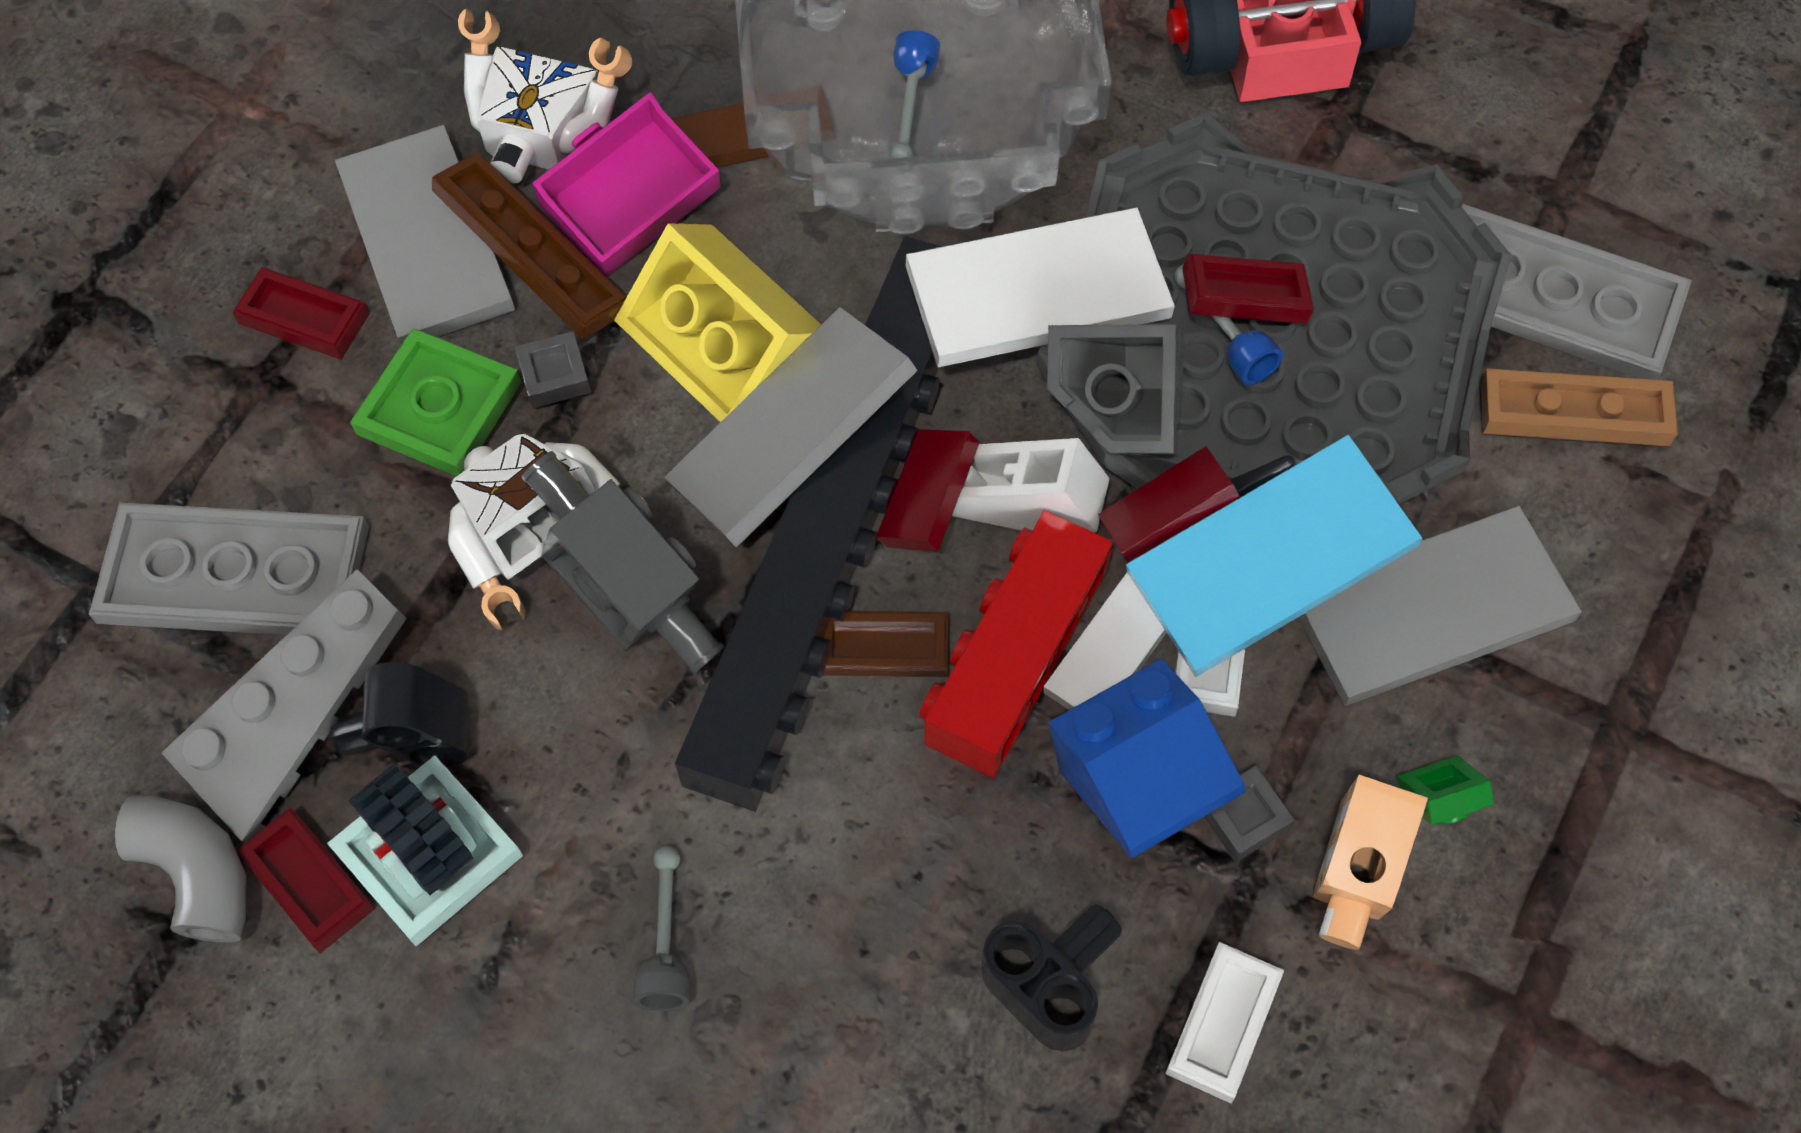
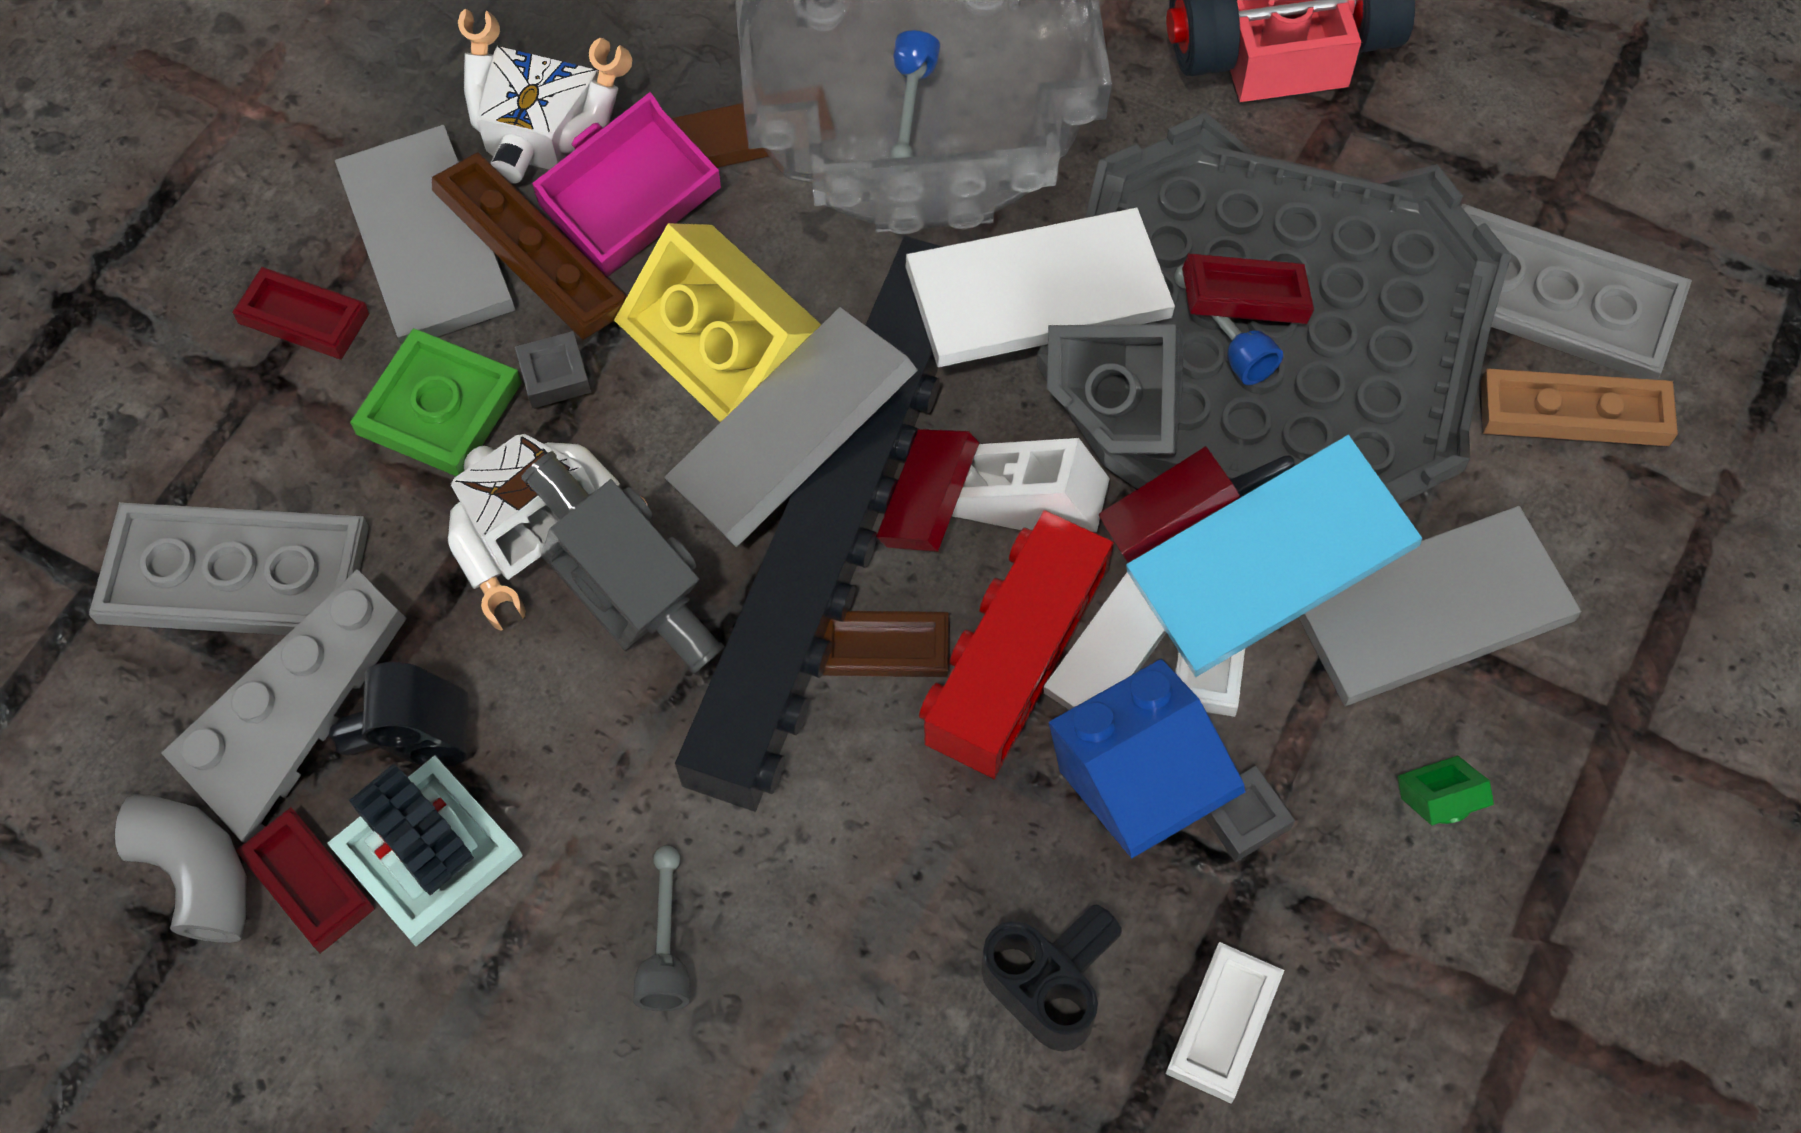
light nougat torso [1313,775,1428,950] -> none

